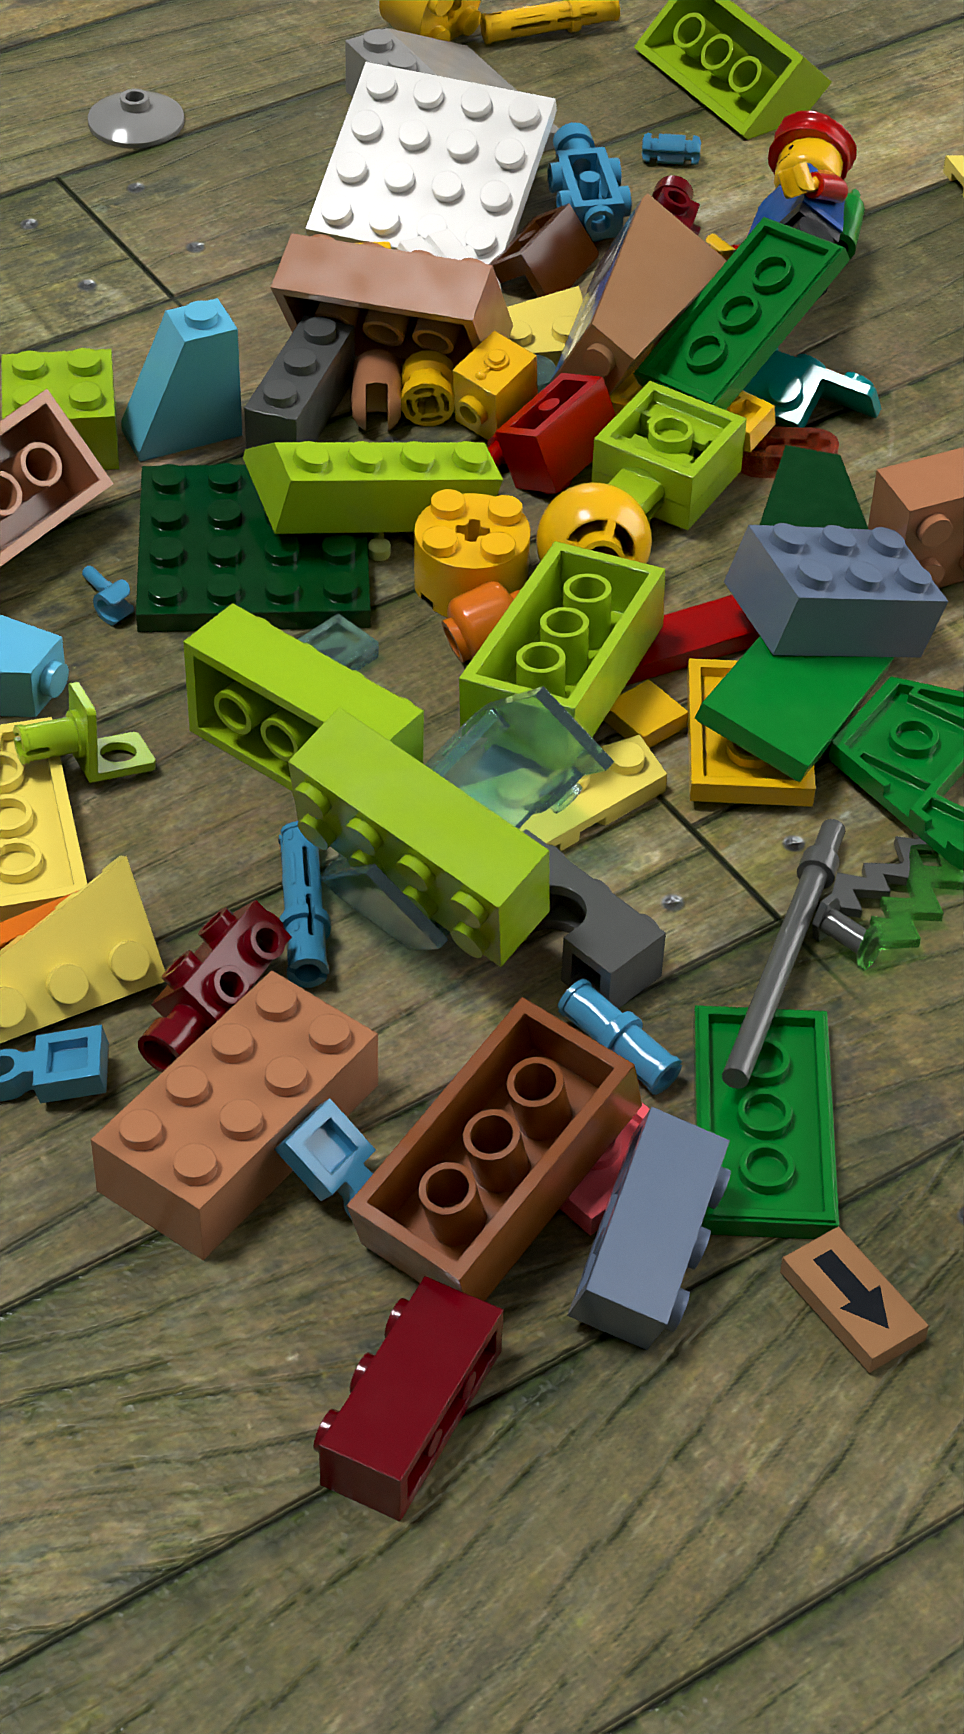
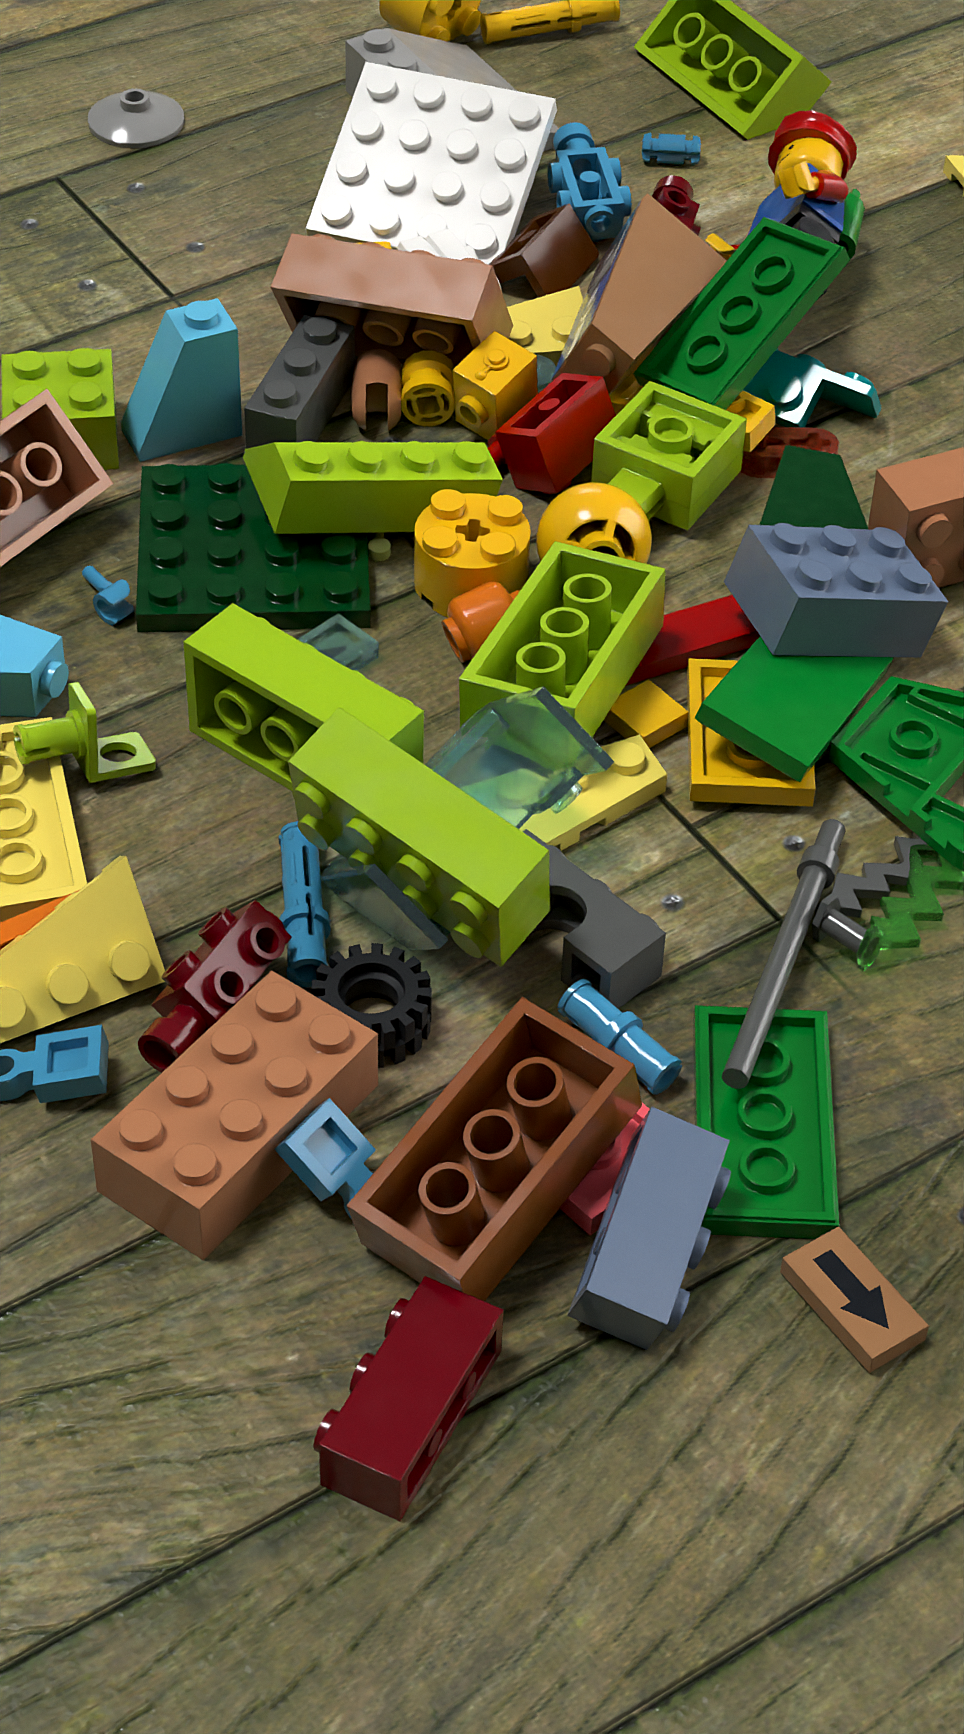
none -> black tyre [311,943,432,1068]

